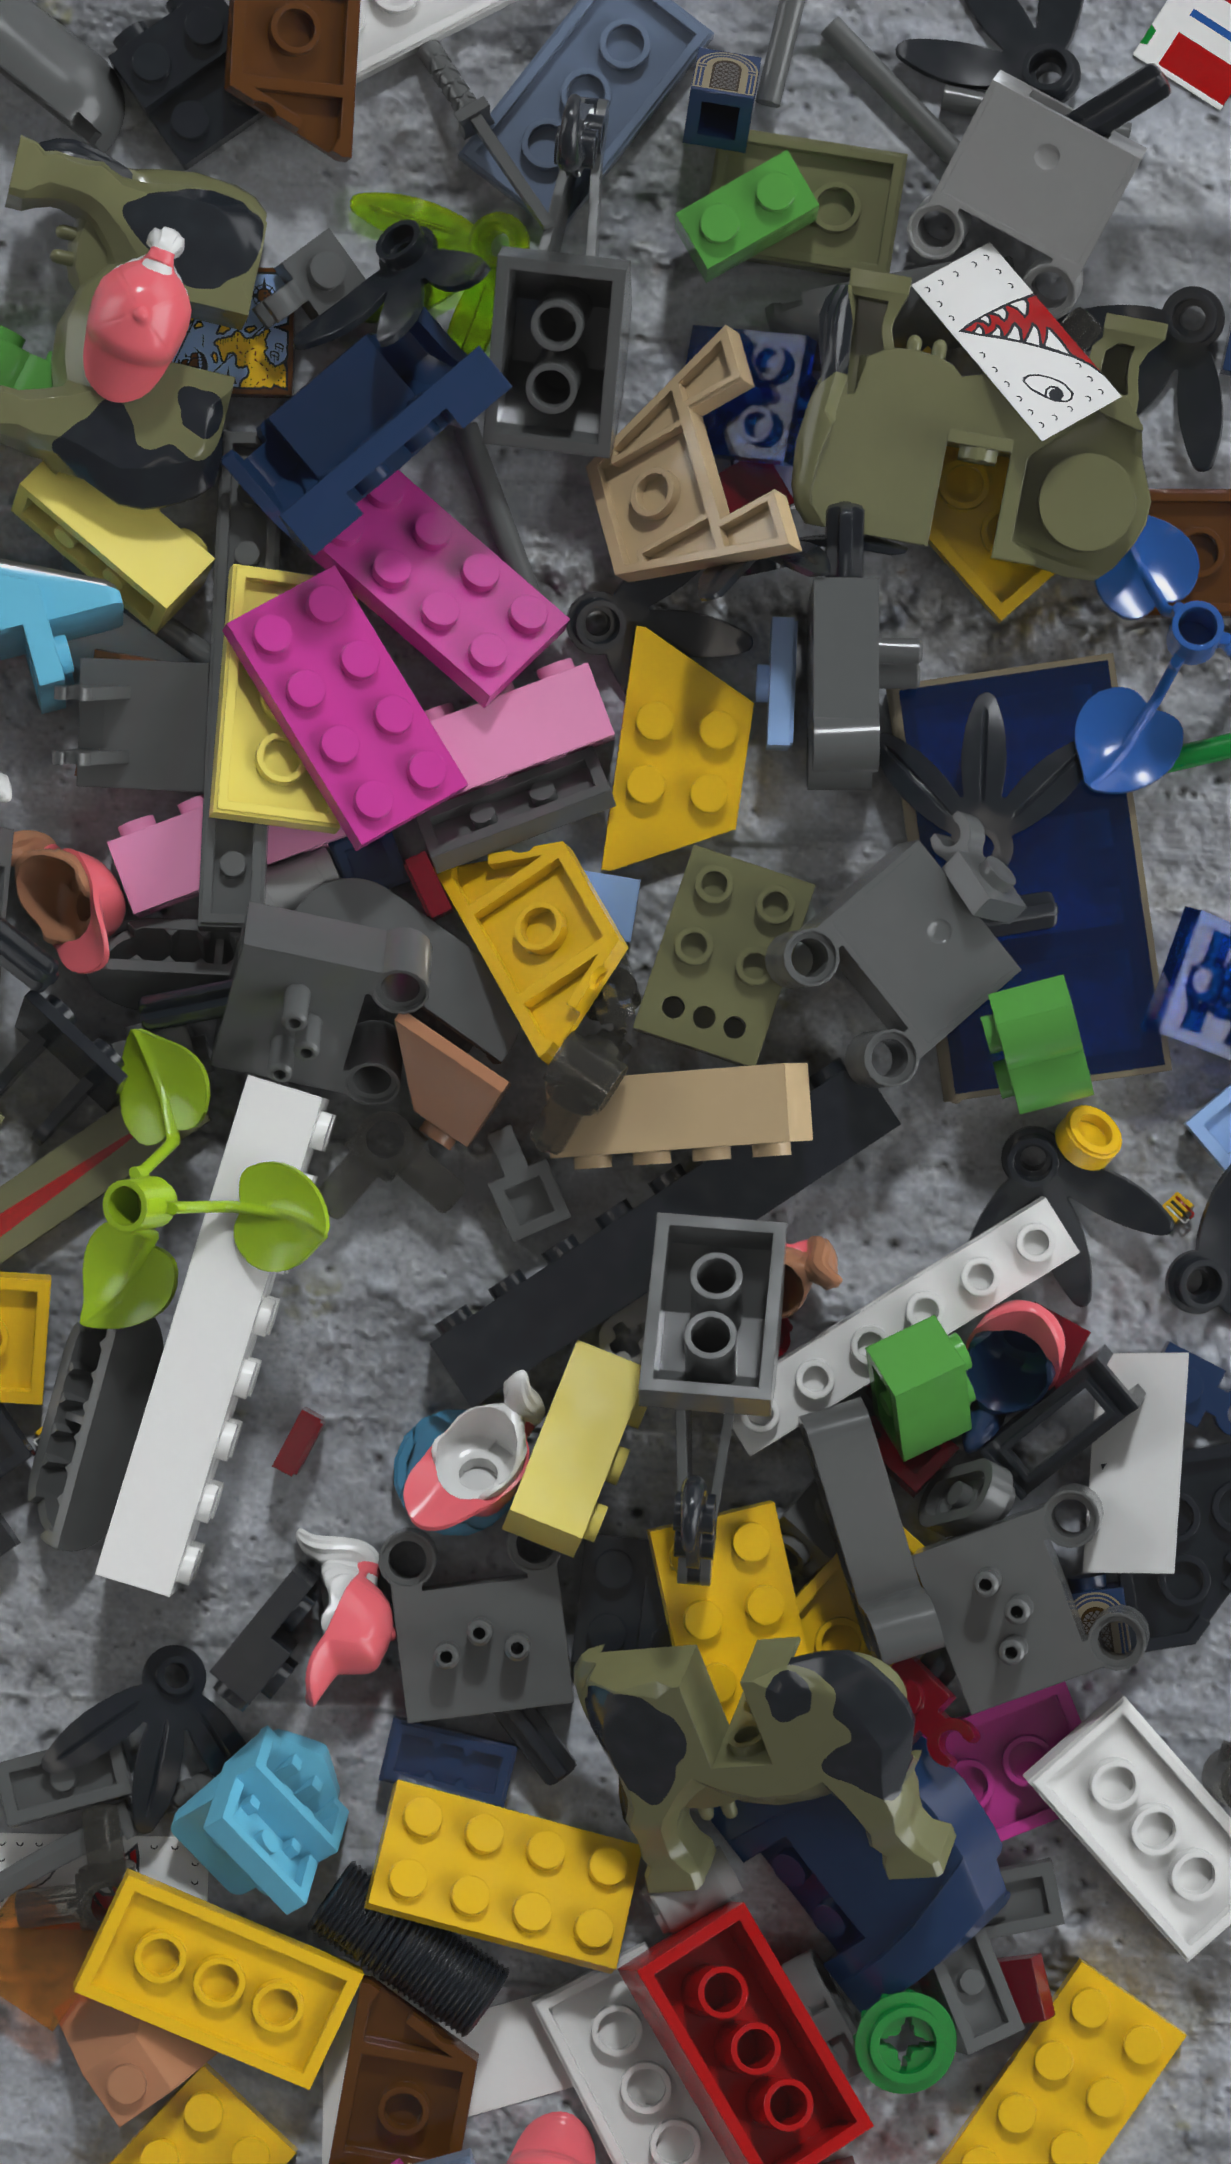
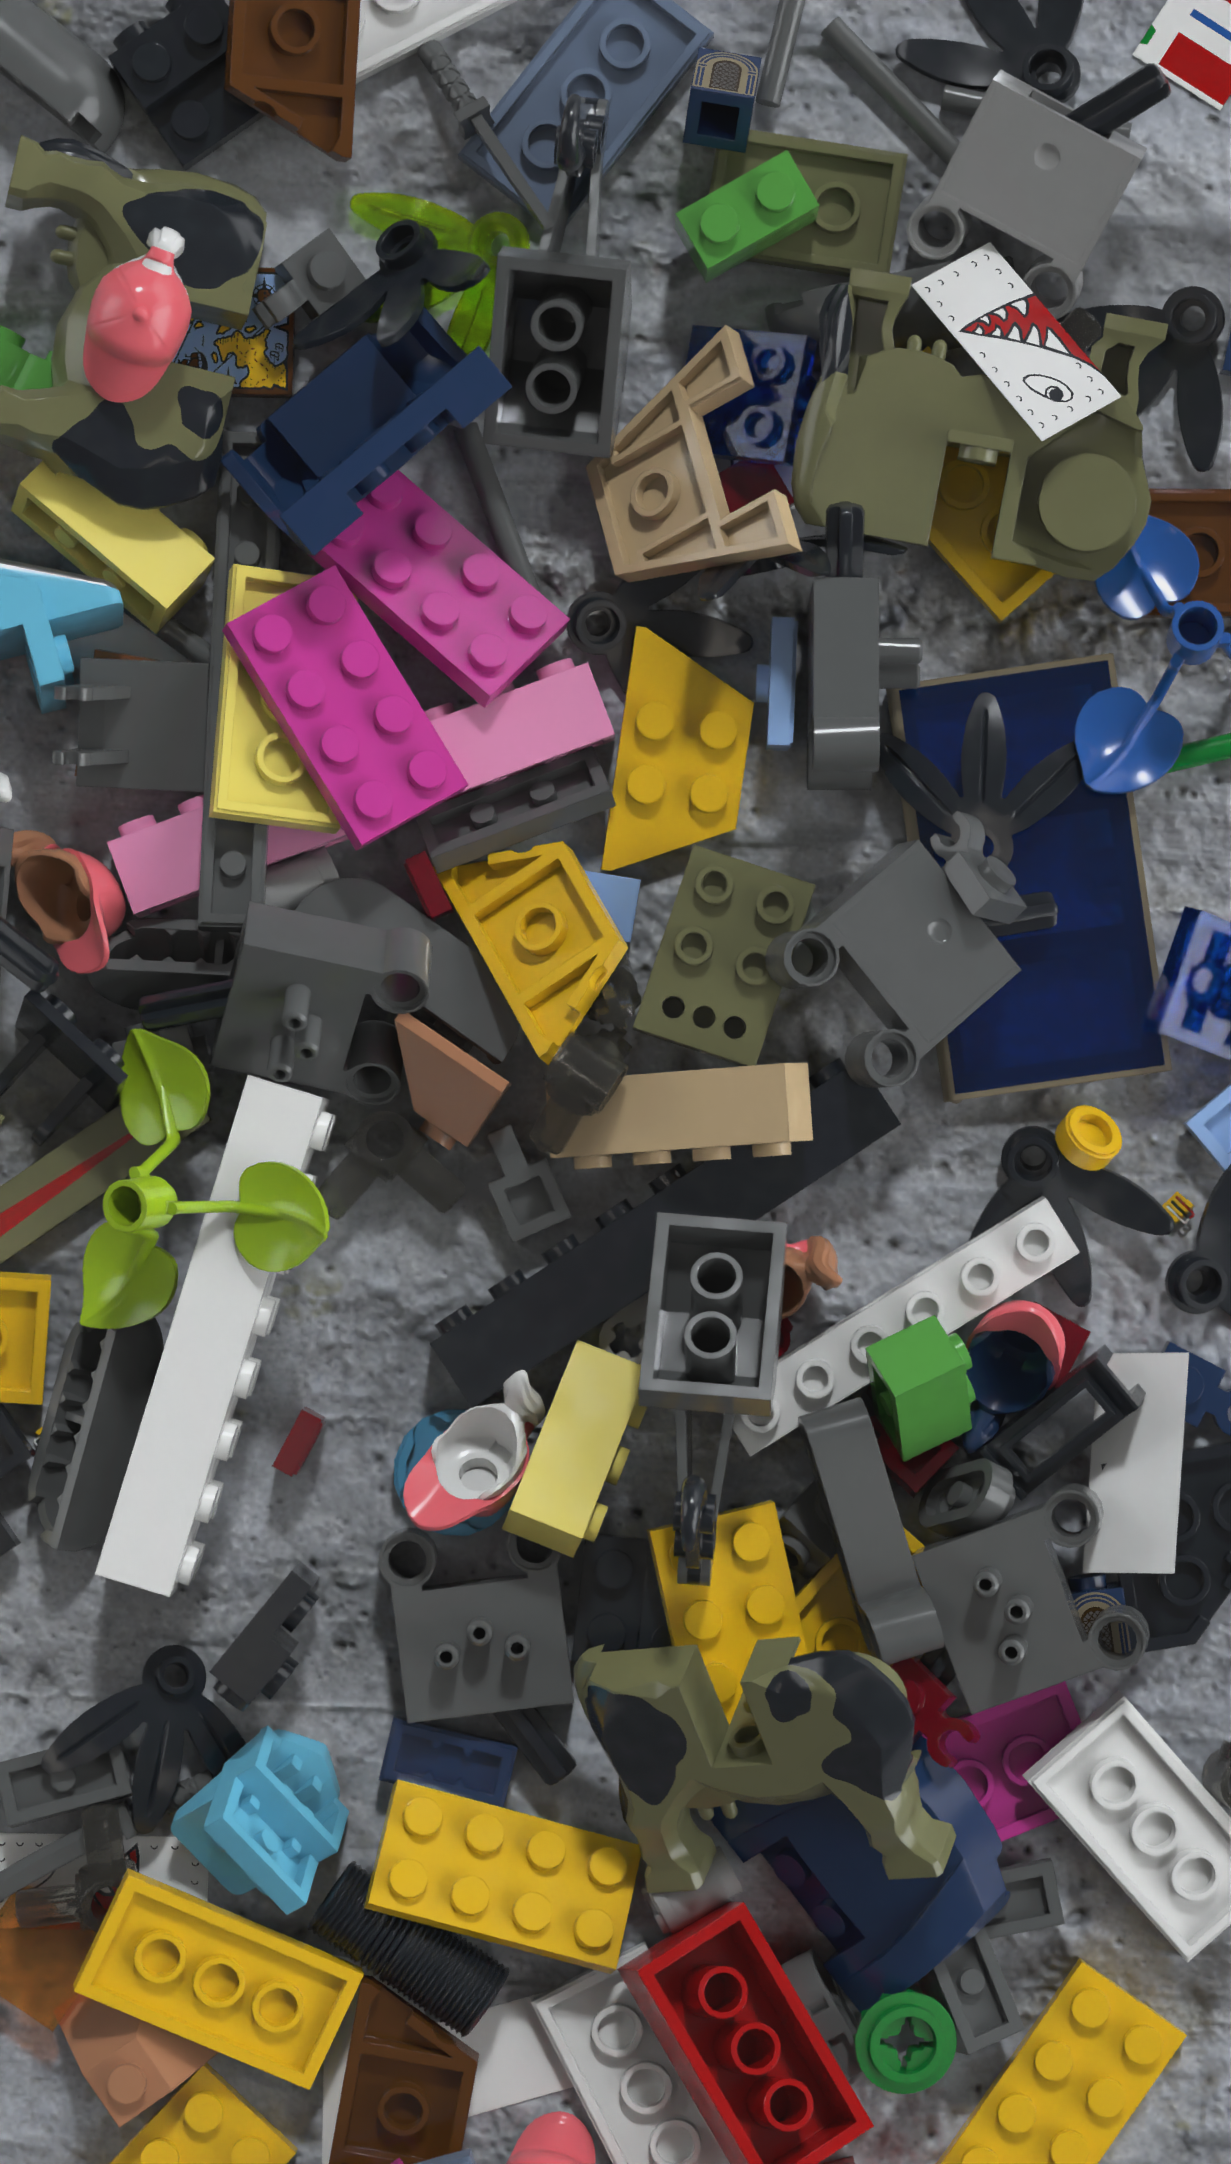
coral hair [295,1528,397,1708] -> none
dark blue tile [328,831,411,890] -> none
bright green brick [980,974,1094,1115] -> none
dark red tile [997,1952,1056,2024] -> none

